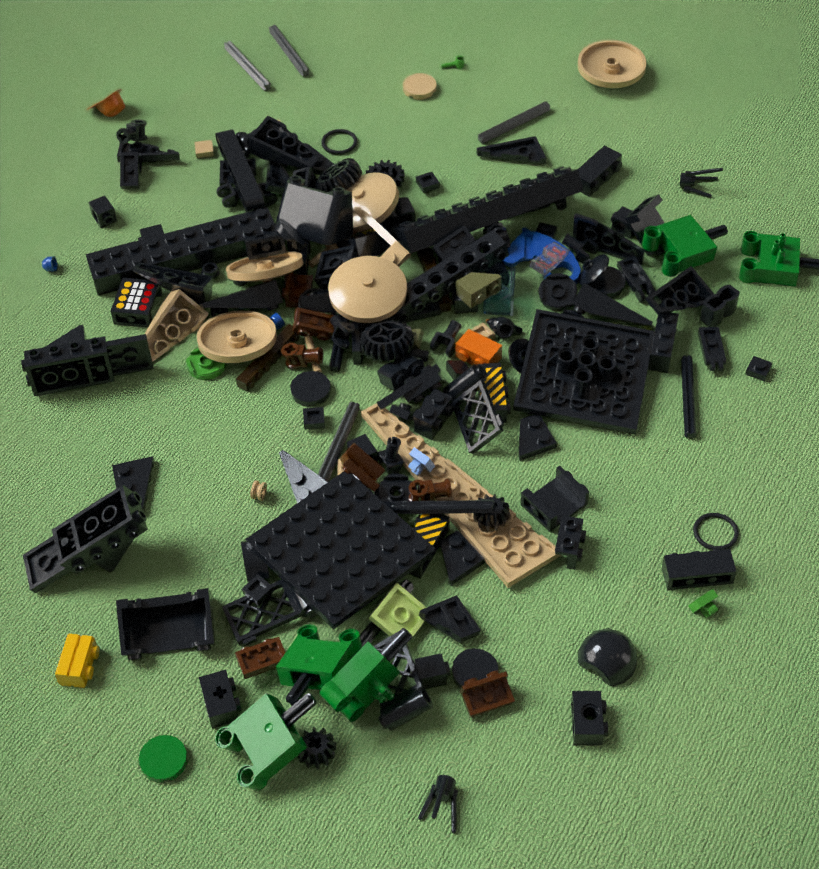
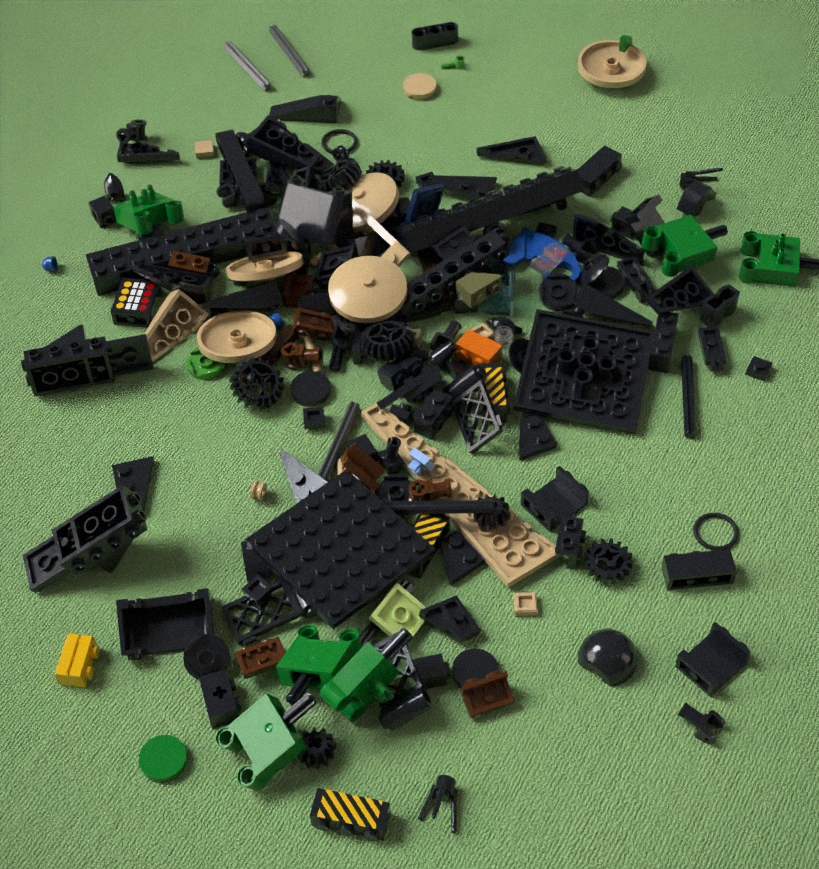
orange piece [86,89,125,117] -> none
black plate [120,152,142,189] -> none
dark grey axle [478,101,550,144] -> none
black brick [571,691,608,745] -> none
bright green tile [688,589,718,618] -> none
none -> black plate [104,173,125,202]
none -> green piece [113,185,185,235]
none -> reddish brown bracket [168,251,210,275]
none -> black tile [183,634,230,680]
none -> black gear [229,357,284,411]
none -> black wedge [269,95,341,123]
none -> brick [310,788,391,841]
none -> black bush [332,145,349,162]
none -> dark blue tile [405,183,445,223]
none -> black beam [411,22,458,50]
none -> black wing [427,175,498,199]
none -> black cone [428,340,458,368]
none -> clear cone [494,326,514,356]
none -> tan tile [513,592,538,616]
none -> black gear [584,538,633,584]
none -> green tile [619,35,632,53]
none -> black panel [675,622,751,697]
none -> black brick [676,180,717,217]
none -> black piece [677,702,726,745]

